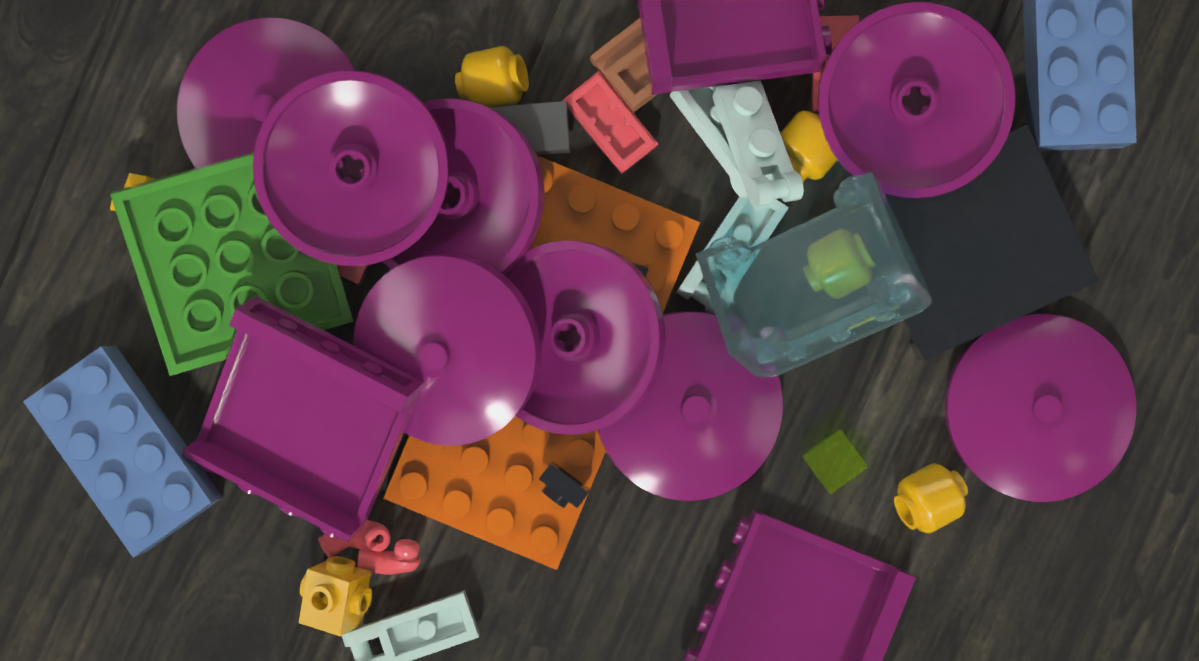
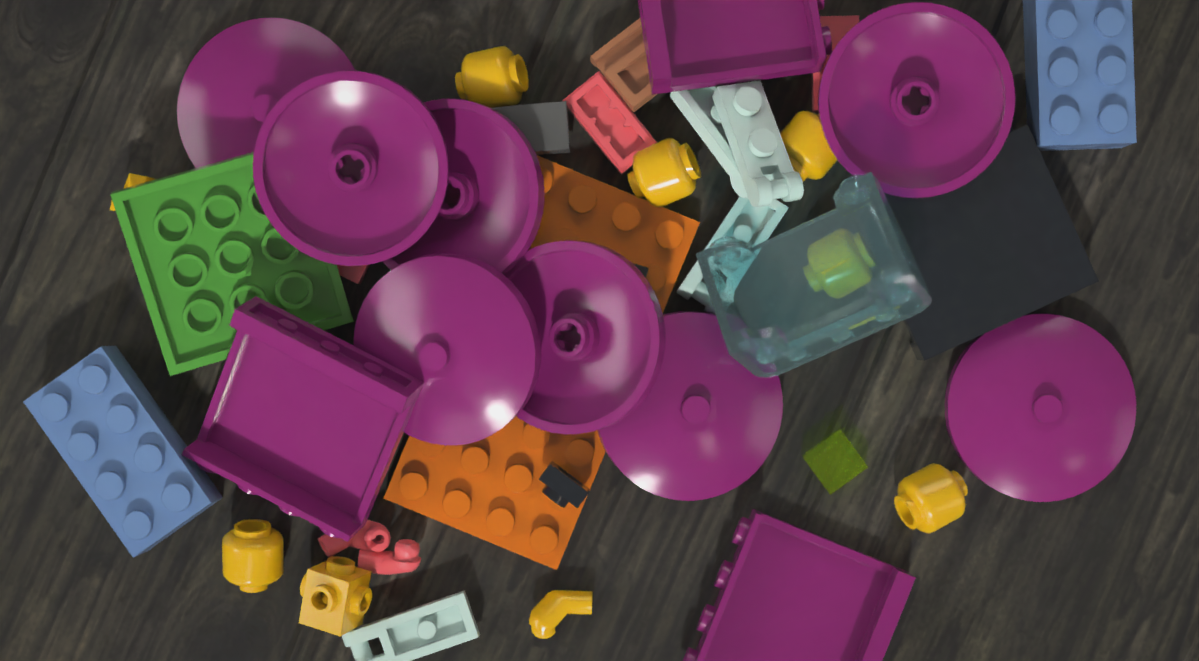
none -> yellow head [222,519,284,593]
none -> yellow arm [529,590,593,639]
none -> yellow head [627,138,701,207]

